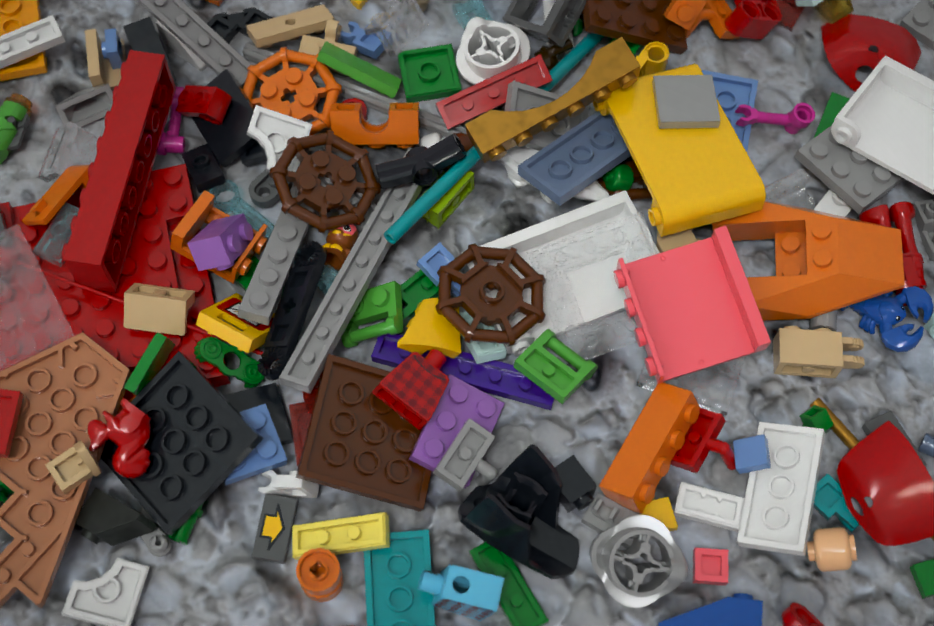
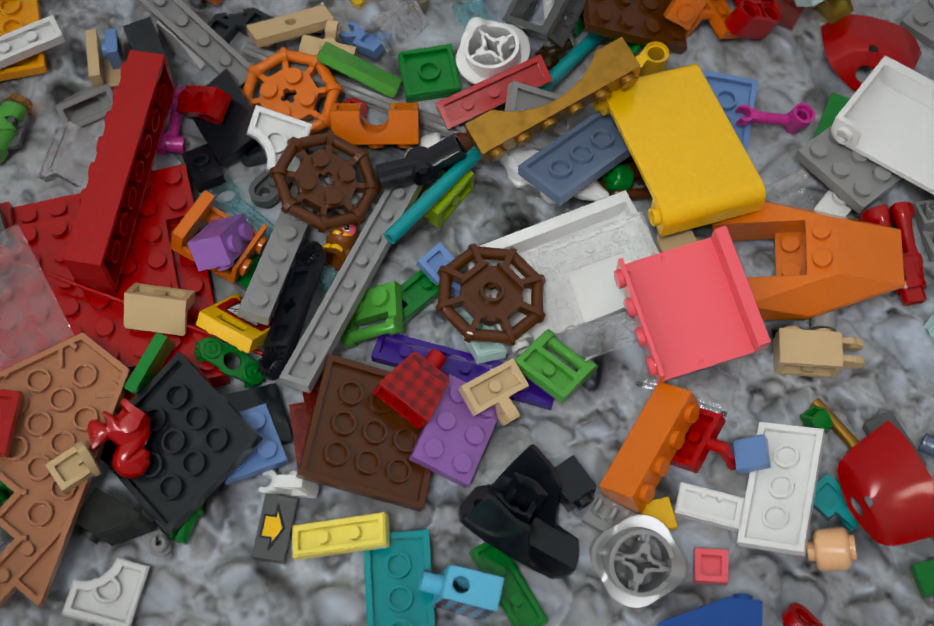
orange door [22,164,90,225] -> none
clear light blue plate [32,202,79,267] -> none
orange wheel [296,548,344,602] -> none
yellow slope [397,298,461,359] -> none
light grey plate [432,418,498,491] -> none
light grey tile [652,75,720,129] -> none
blue animal [840,286,934,352] -> none
none -> tan plate [458,358,529,426]

